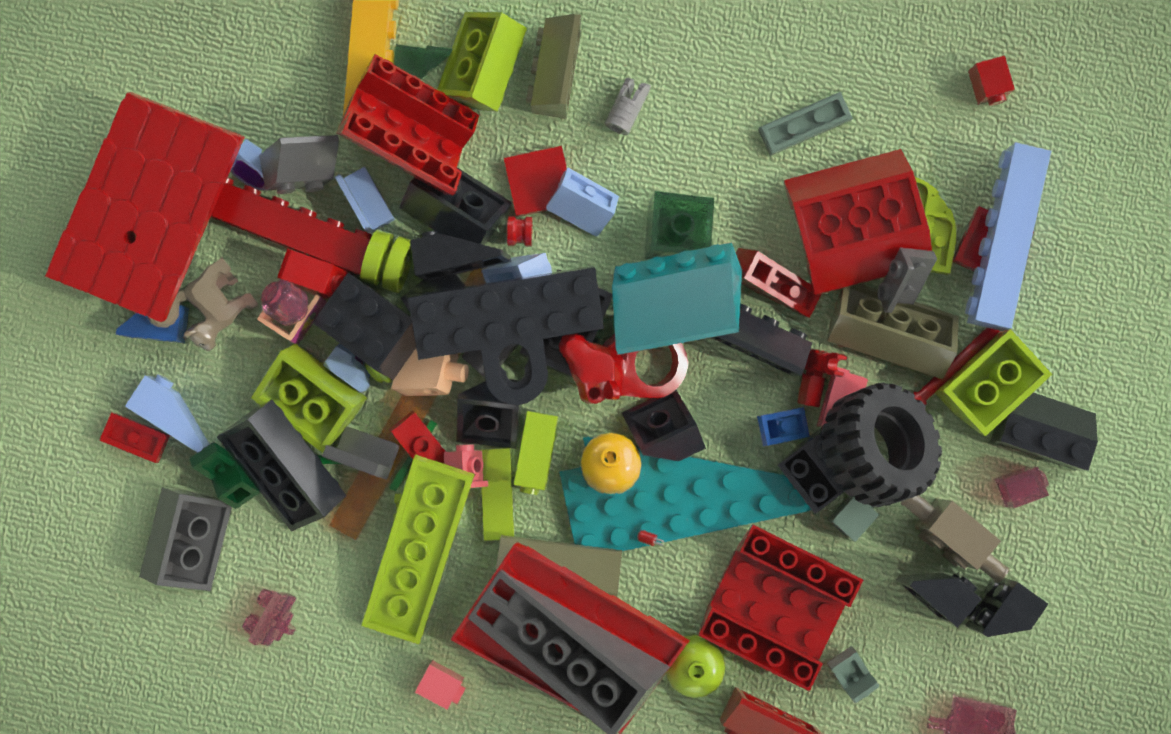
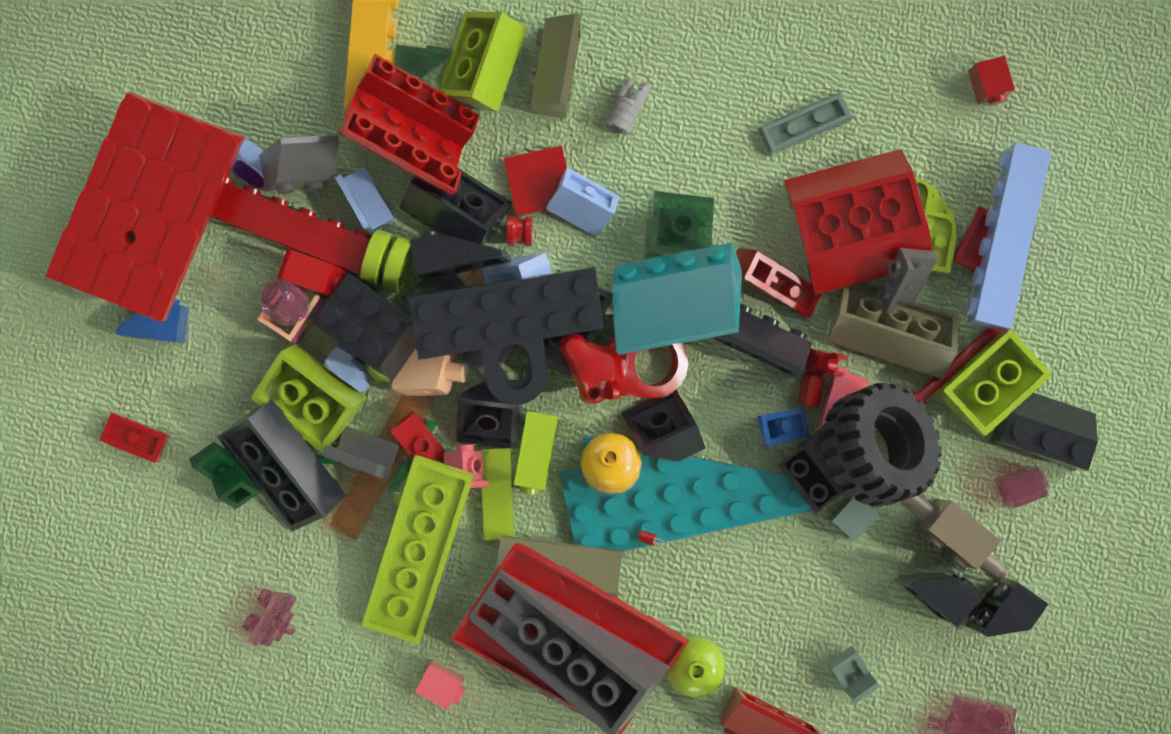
light blue slope [125,374,210,453] -> none
dark grey slope [139,487,232,591] -> none
dark tan animal [147,257,258,351] -> none
red slope [698,524,864,692] -> none

